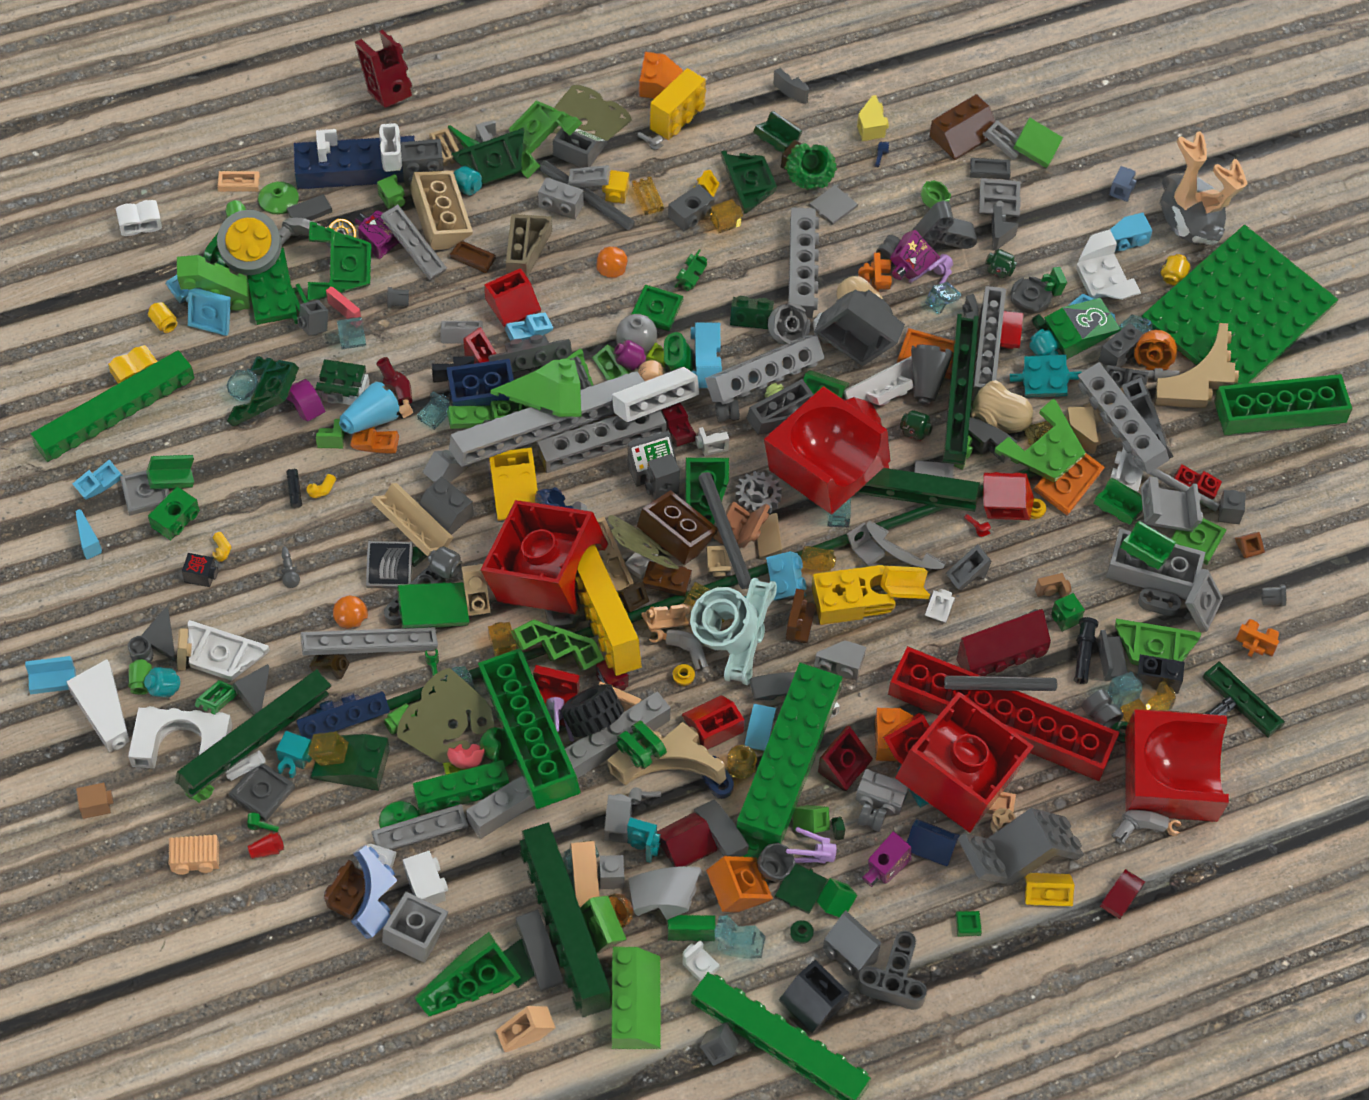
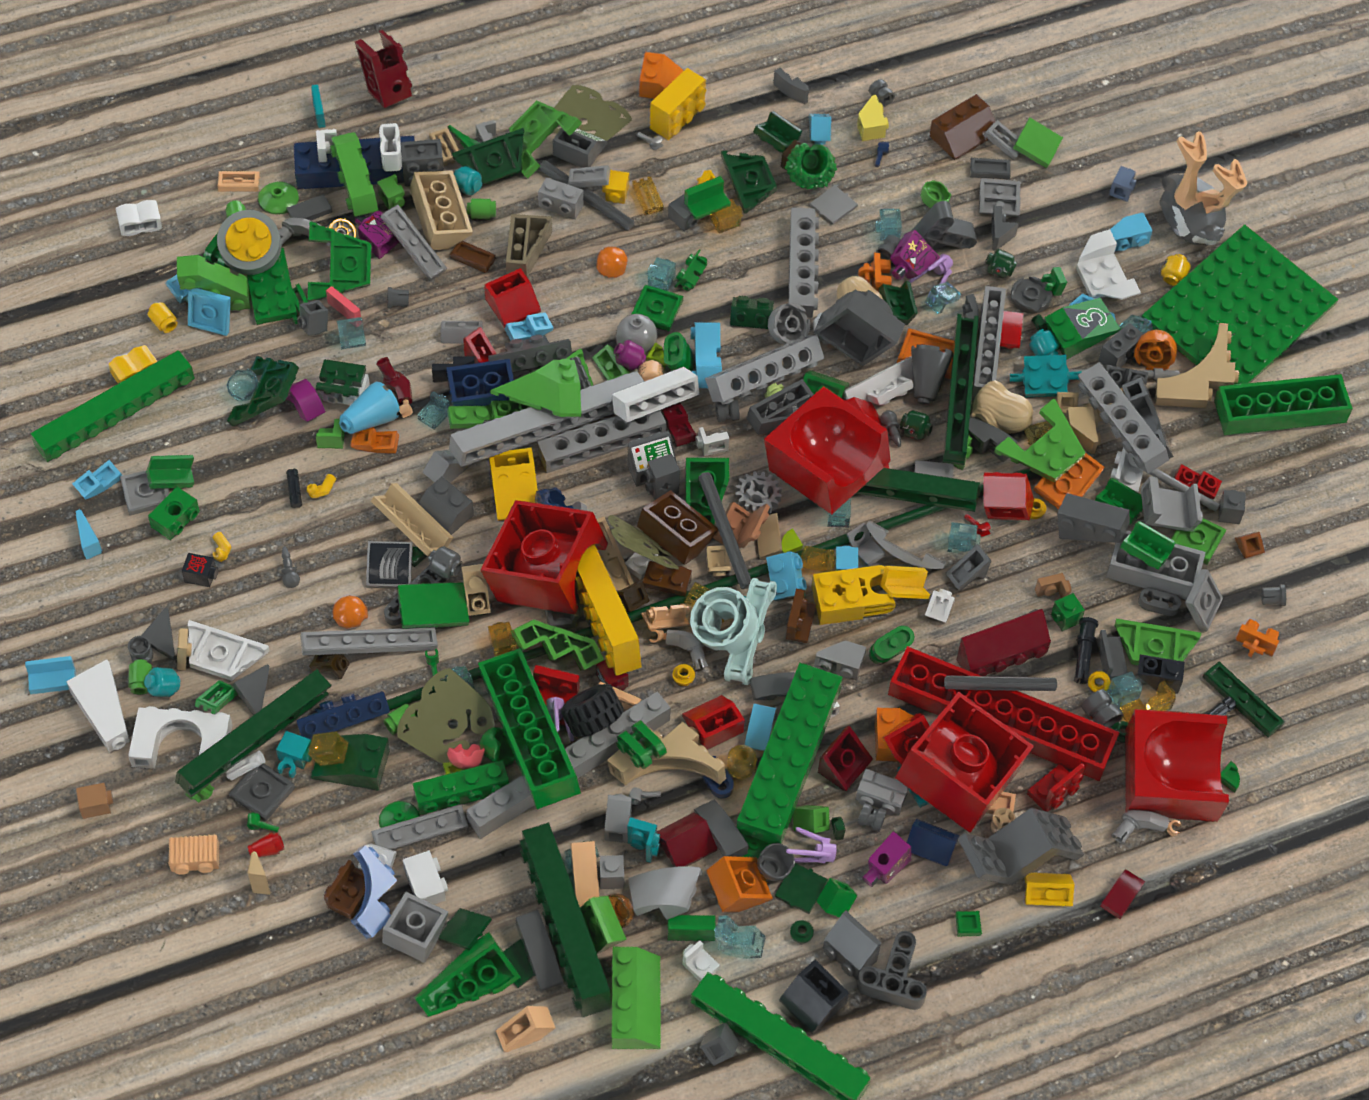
none -> tan slope [247,852,271,895]
none -> teal tile [311,84,326,128]
none -> bright green brick [330,132,378,216]
none -> dark green piece [438,908,492,950]
none -> bright green brick [467,198,496,219]
none -> clear light blue brick [647,257,676,291]
none -> green panel [684,176,731,219]
none -> lime tile [781,528,803,553]
none -> medium azure slope [809,114,831,145]
none -> medium azure brick [835,546,858,571]
none -> dark grey wheel [868,79,895,107]
none -> green brick [868,625,915,665]
none -> clear light blue brick [875,209,902,241]
none -> dark green bracket [879,281,918,325]
none -> dark grey bar [880,410,901,447]
none -> clear light blue brick [947,522,981,552]
none -> red bracket [1027,763,1085,812]
none -> tan slope [1057,392,1079,413]
none -> dark grey wedge [1057,493,1130,543]
none -> yellow plate [1088,671,1111,692]
none -> green tile [1221,761,1240,793]

